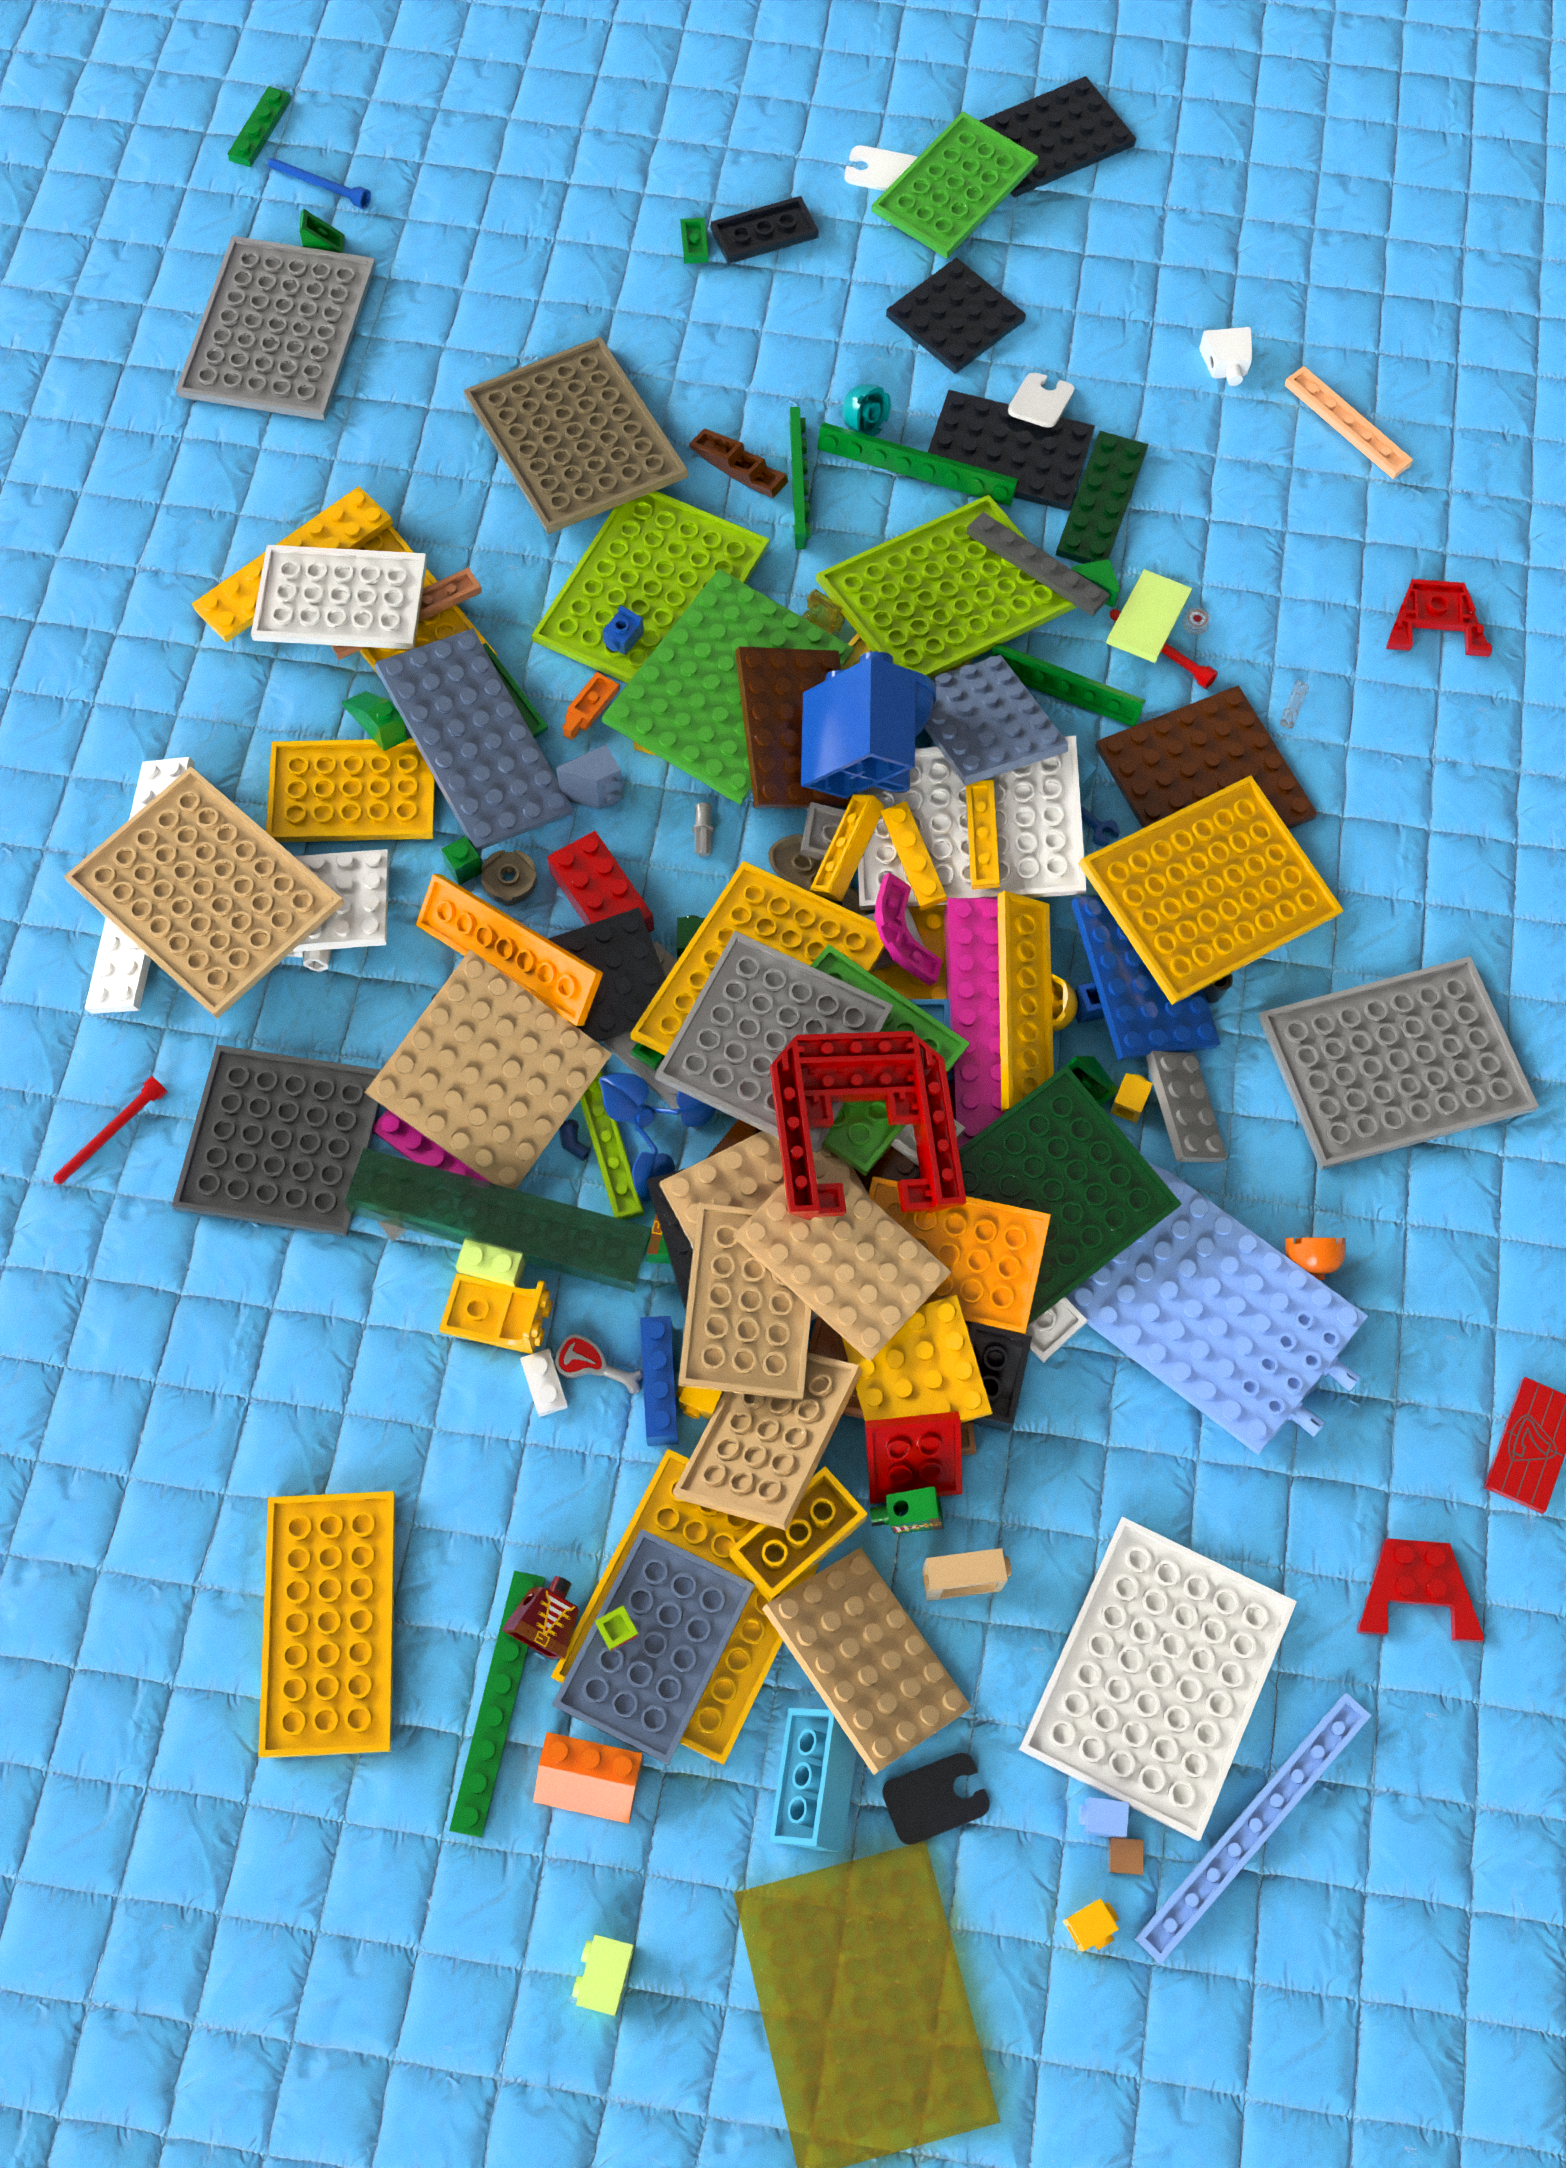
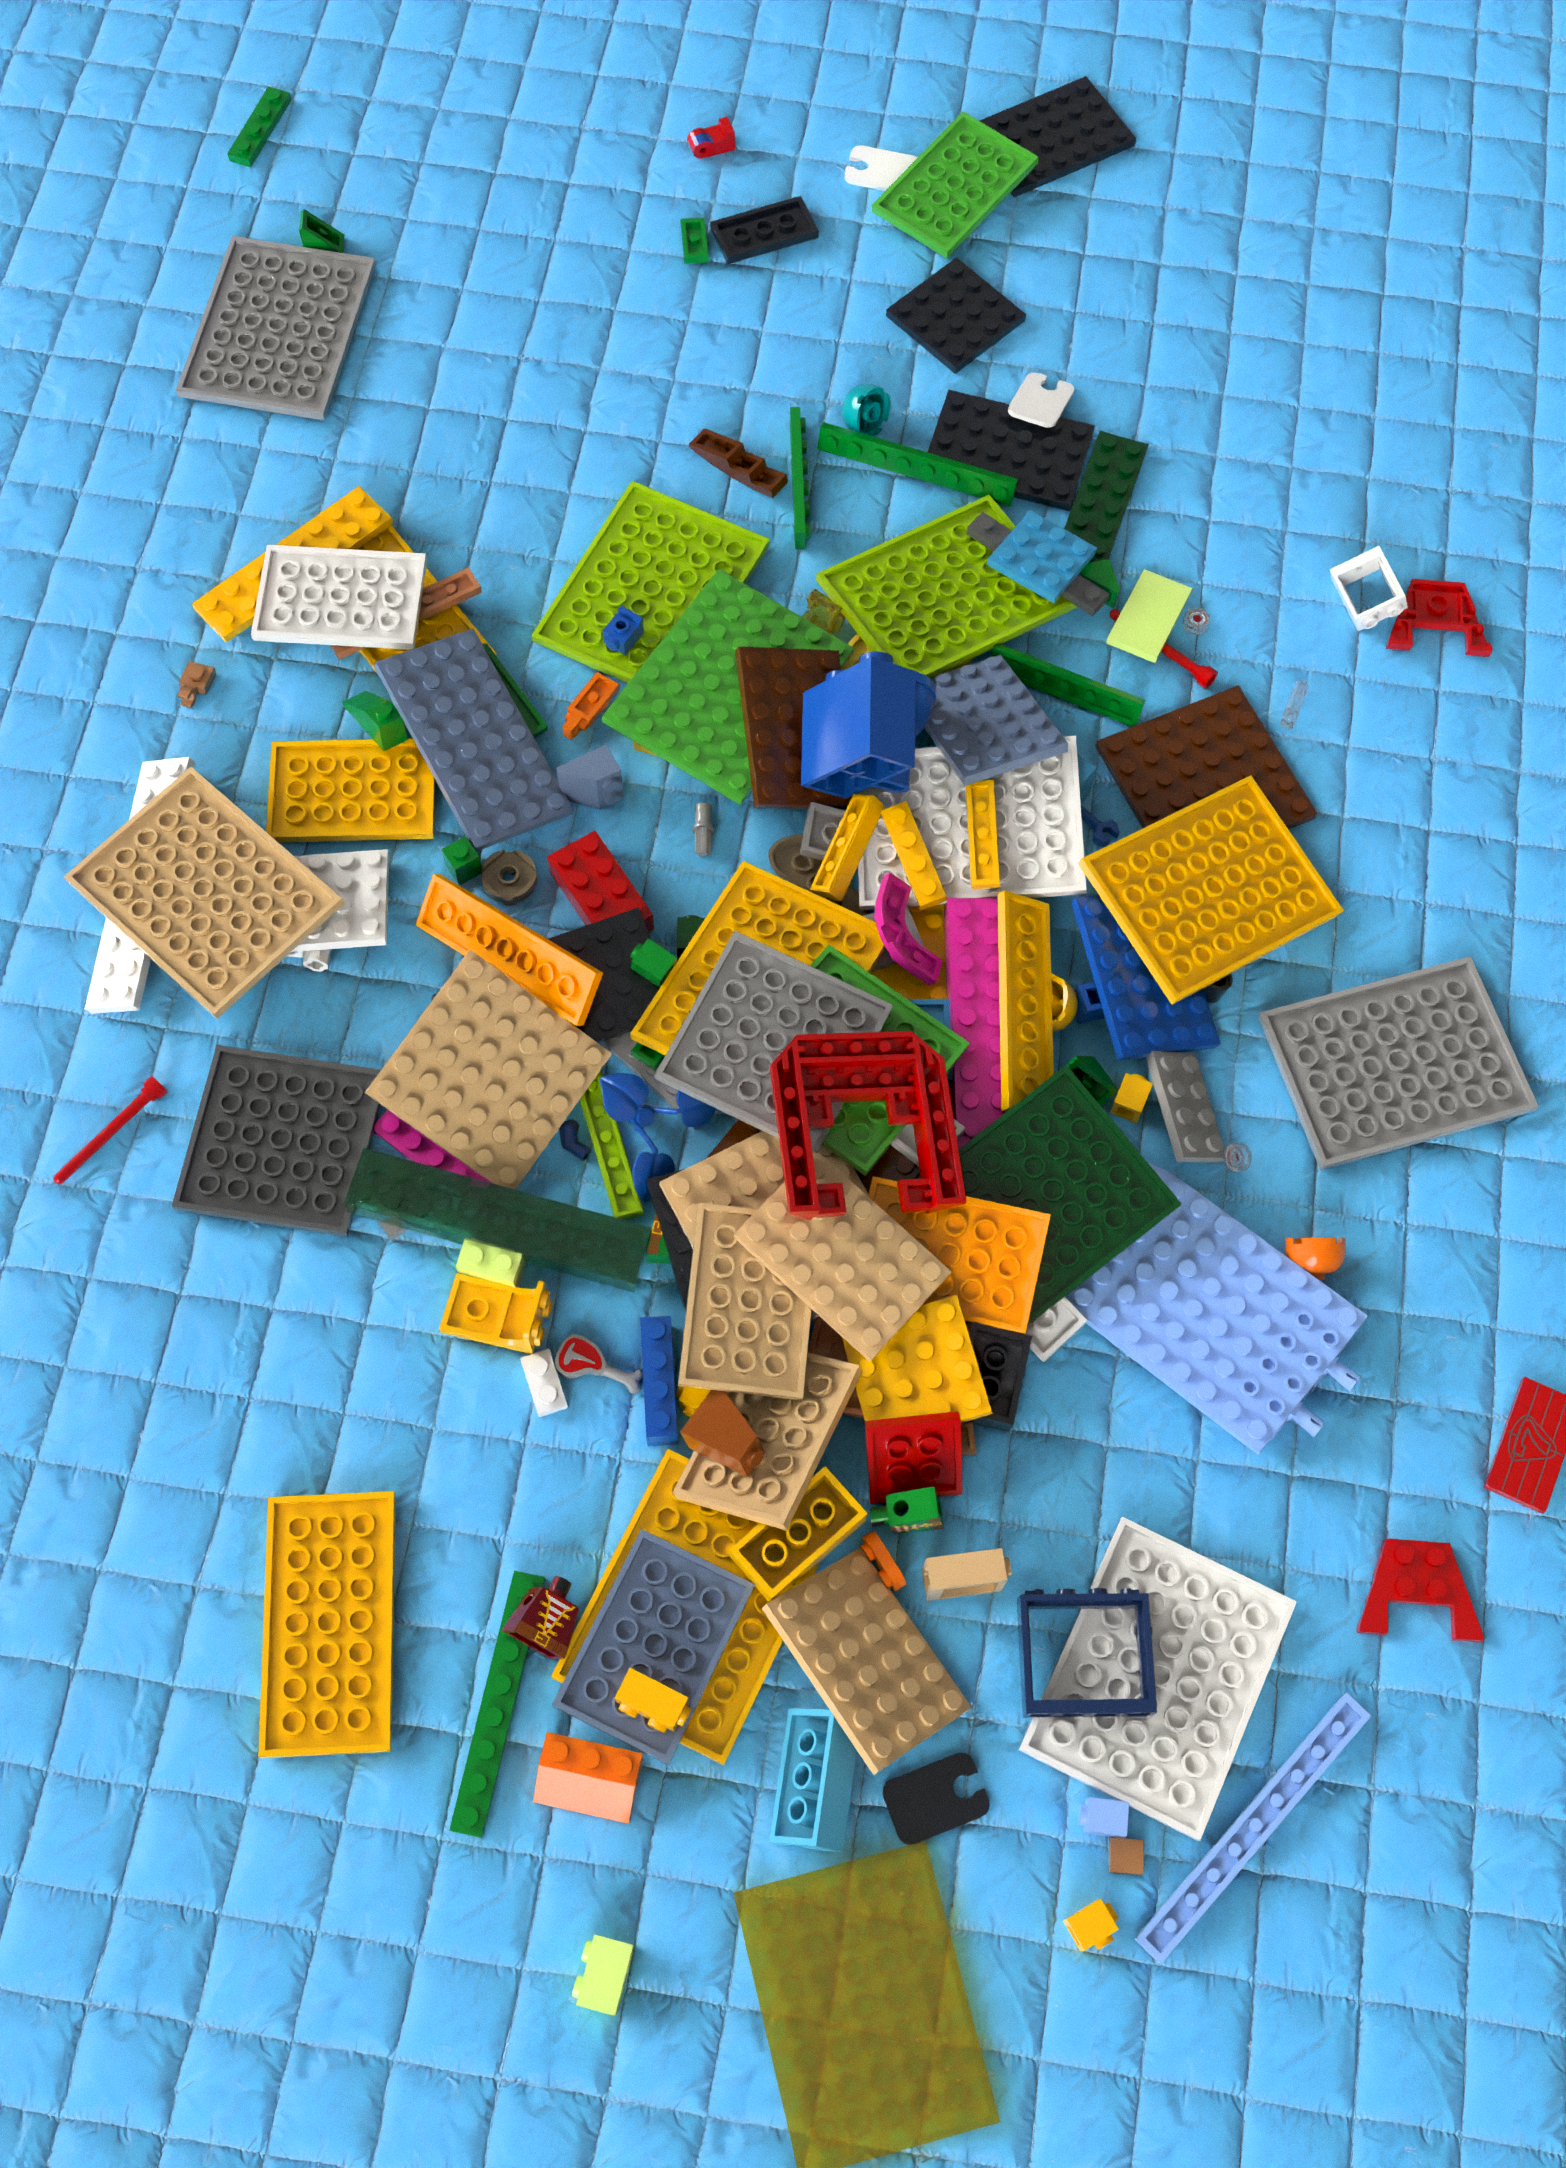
blue piece [267,158,371,209] -> none
dark tan plate [463,336,689,534] -> none
lime plate [595,1605,639,1652] -> none
white torso [1199,327,1252,386] -> none
light nougat plate [1285,366,1413,479] -> none
none -> medium nougat plate [178,661,216,708]
none -> yellow brick [615,1668,692,1733]
none -> green brick [630,938,677,987]
none -> dark orange slope [680,1390,765,1477]
none -> red leg [687,116,735,159]
none -> orange plate [860,1530,906,1591]
none -> dark azure plate [987,510,1097,603]
none -> dark blue window [1017,1588,1157,1718]
none -> clear tile [1223,1142,1252,1172]
none -> white window [1330,546,1407,631]

